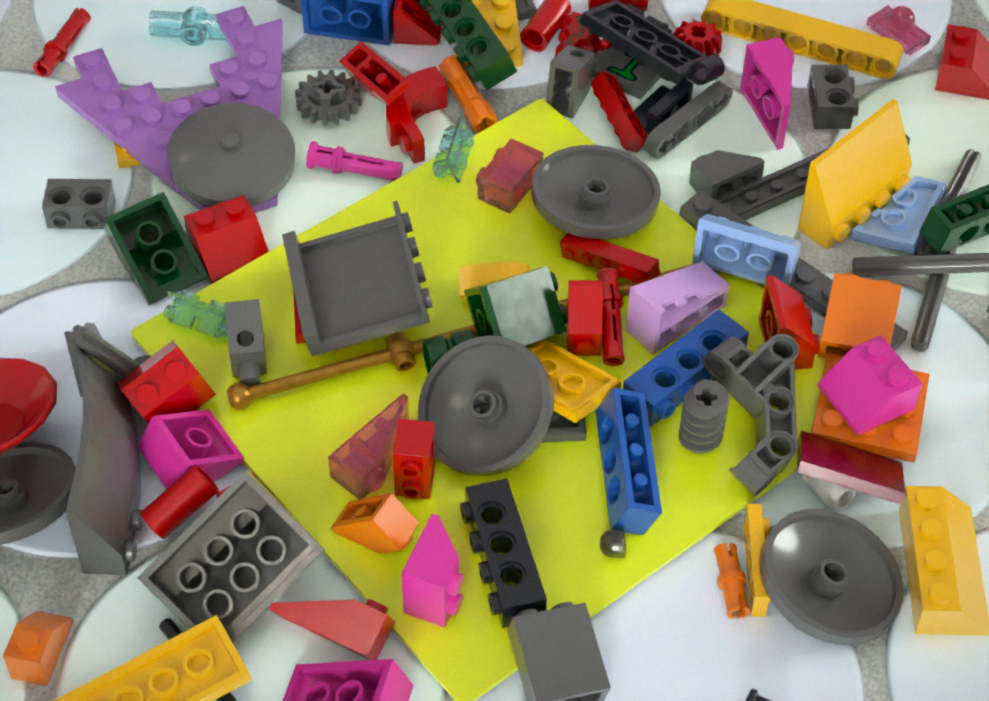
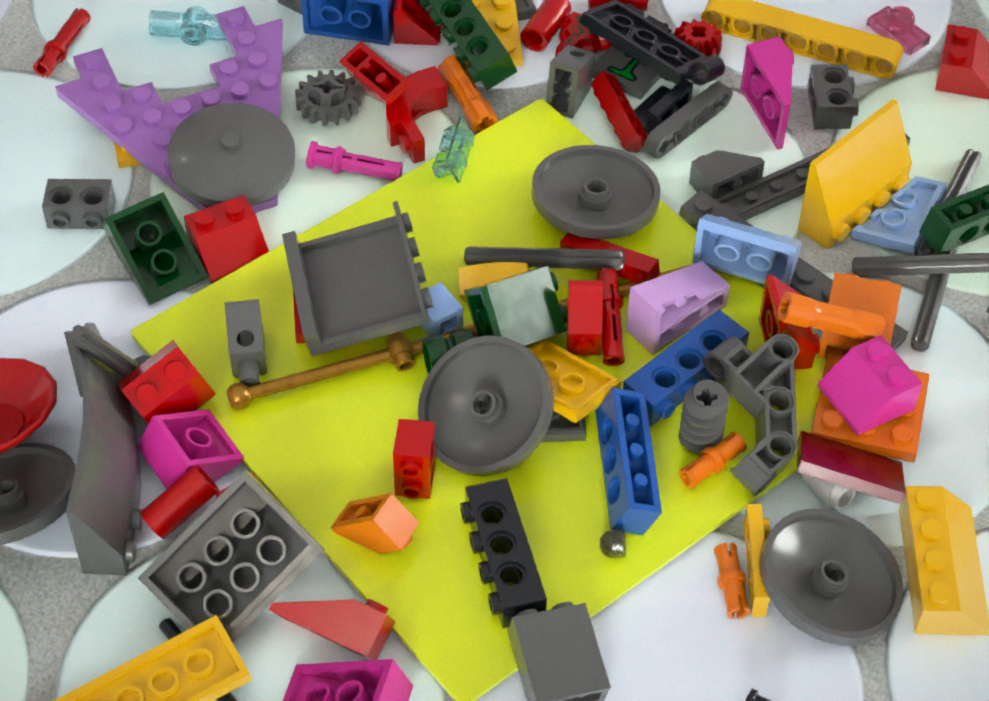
orange slope [3,611,73,686] -> none
clear light blue hinge [164,290,227,338] -> none
clear pink slope [328,393,409,499] -> none
dark pink slope [402,514,463,627] -> none
clear pink brick [476,138,544,214] -> none
none -> light blue brick [420,282,463,337]
none -> dark grey axle [464,246,625,270]
none -> orange pin [679,431,747,489]
none -> orange axle [777,291,885,342]

